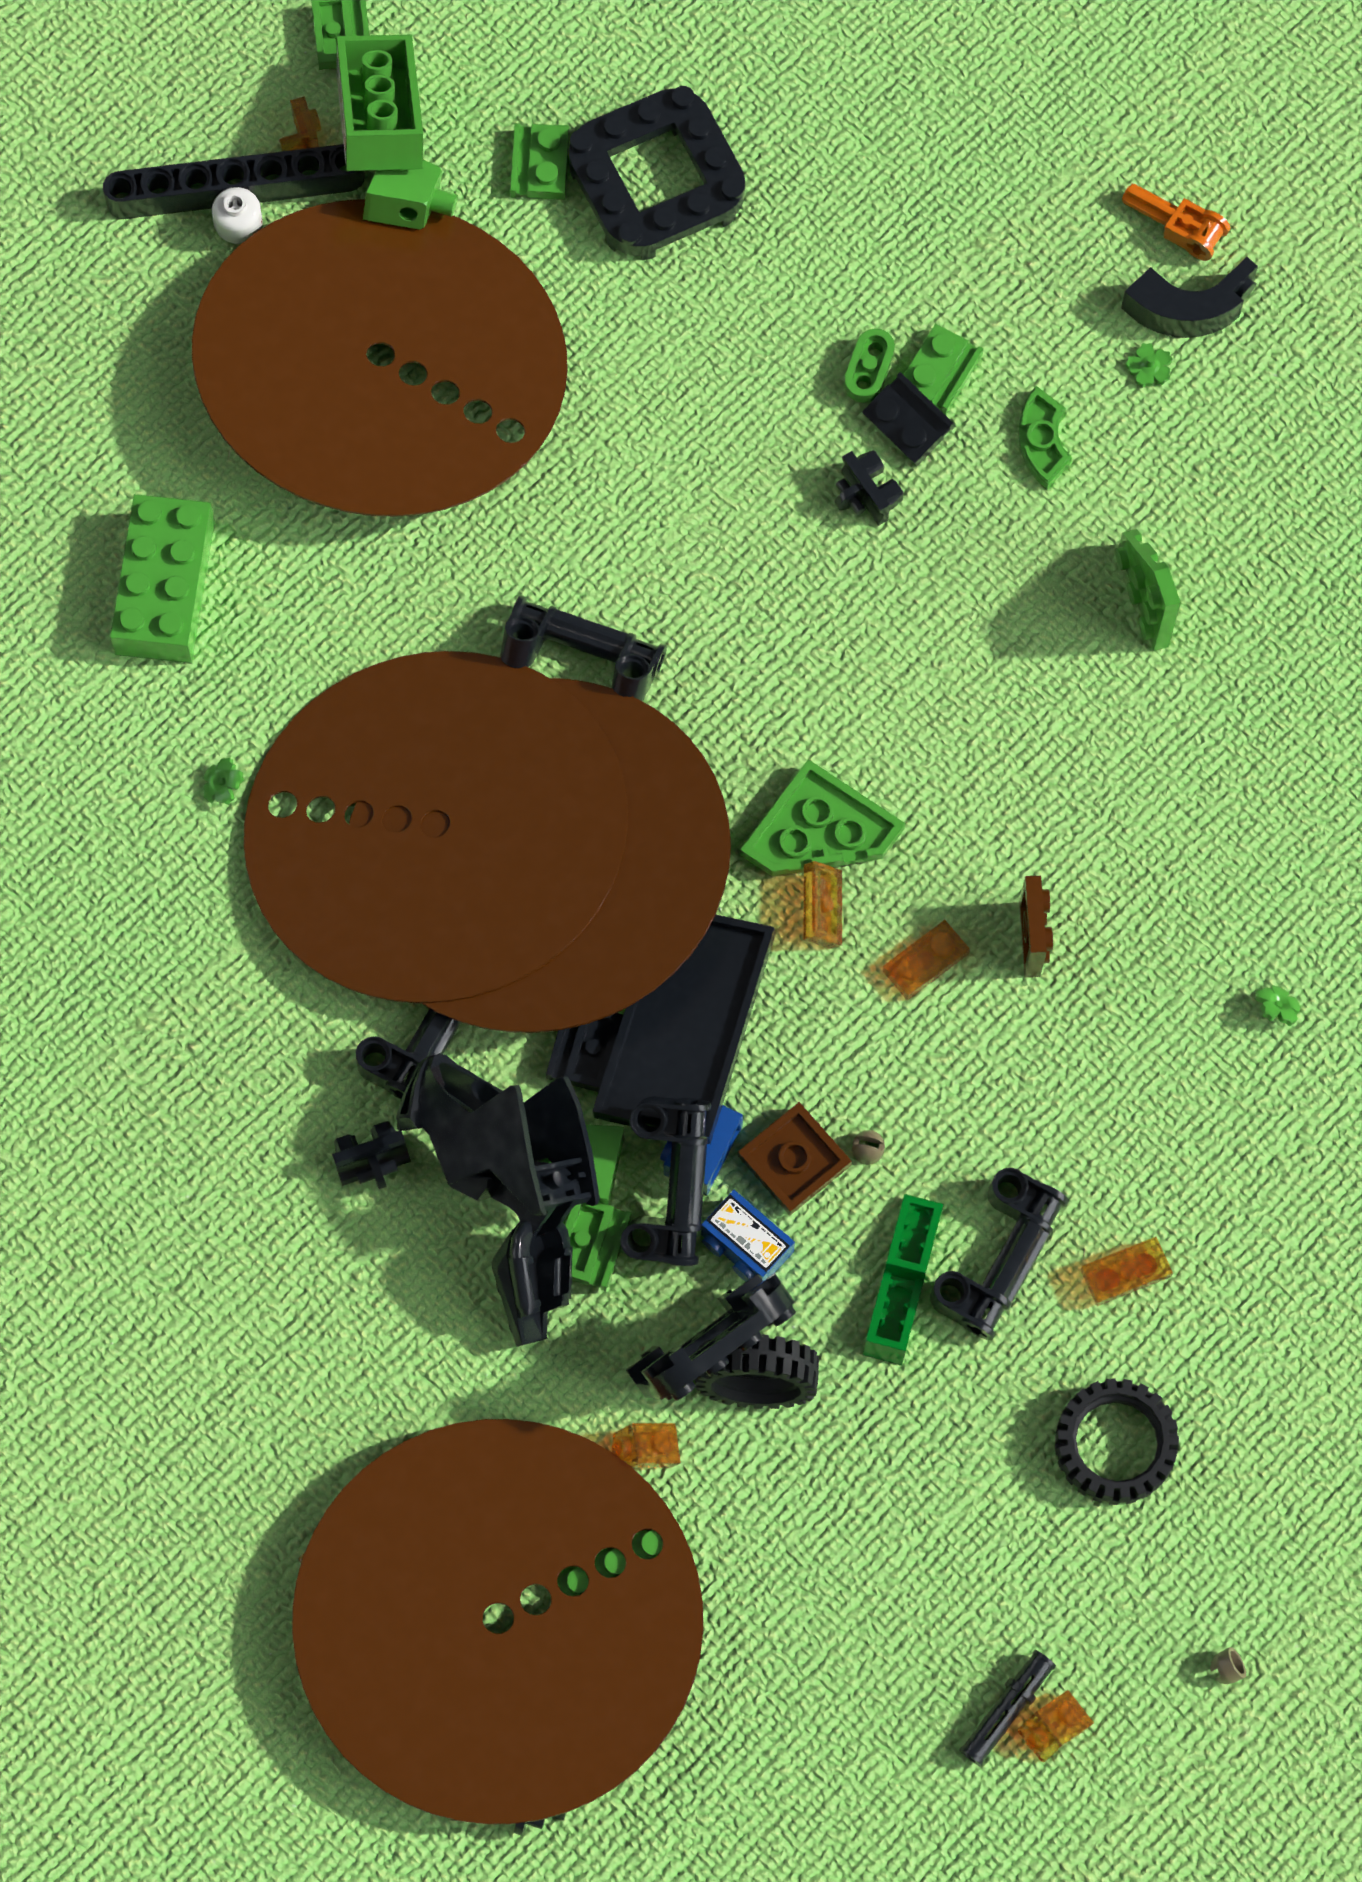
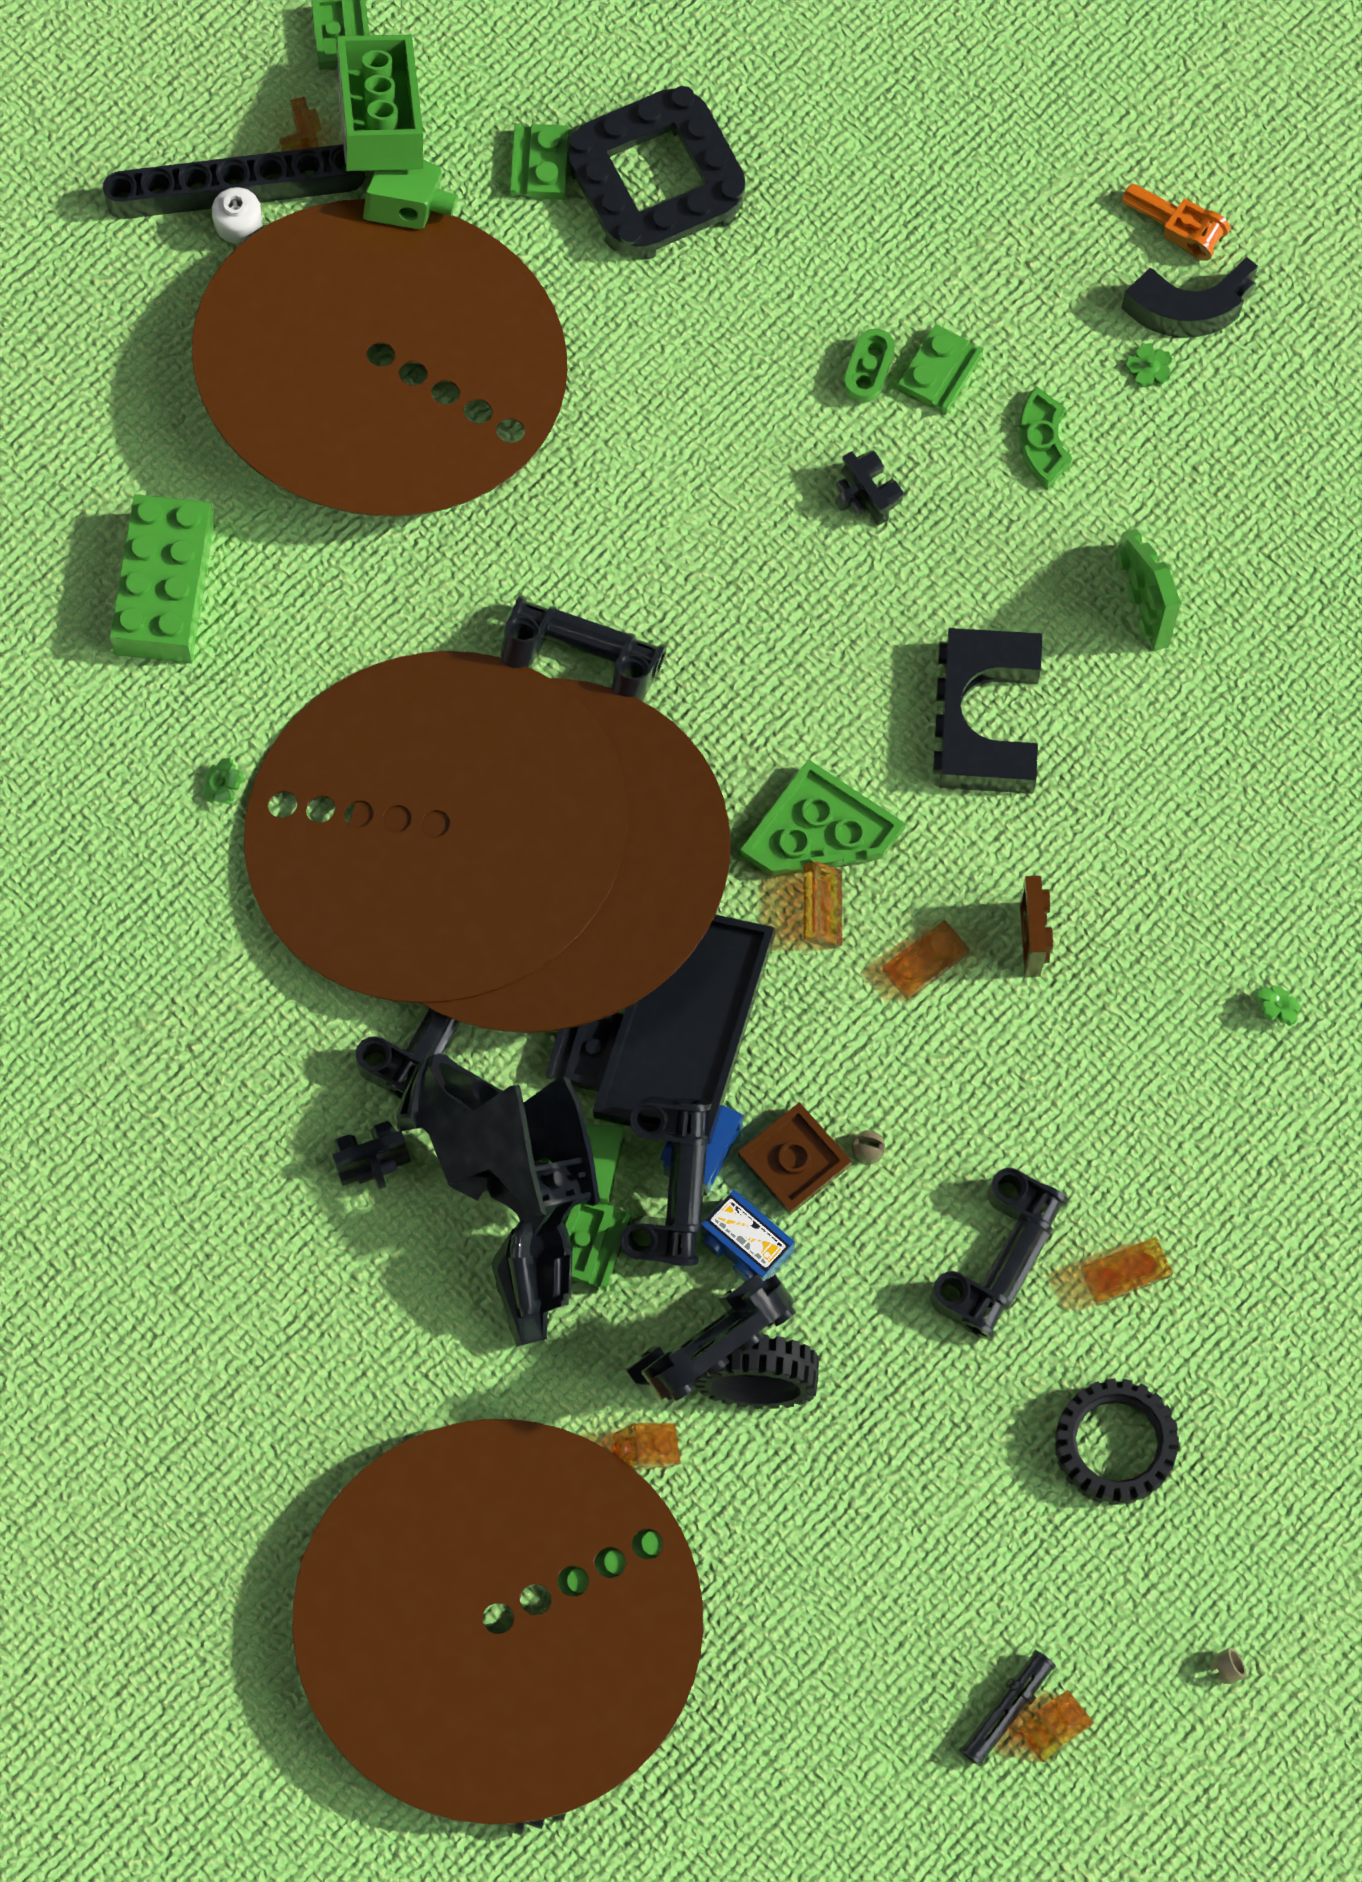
black plate [862,372,956,466] -> none
green slope [863,1194,944,1366] -> none
none -> black arch [933,628,1042,794]

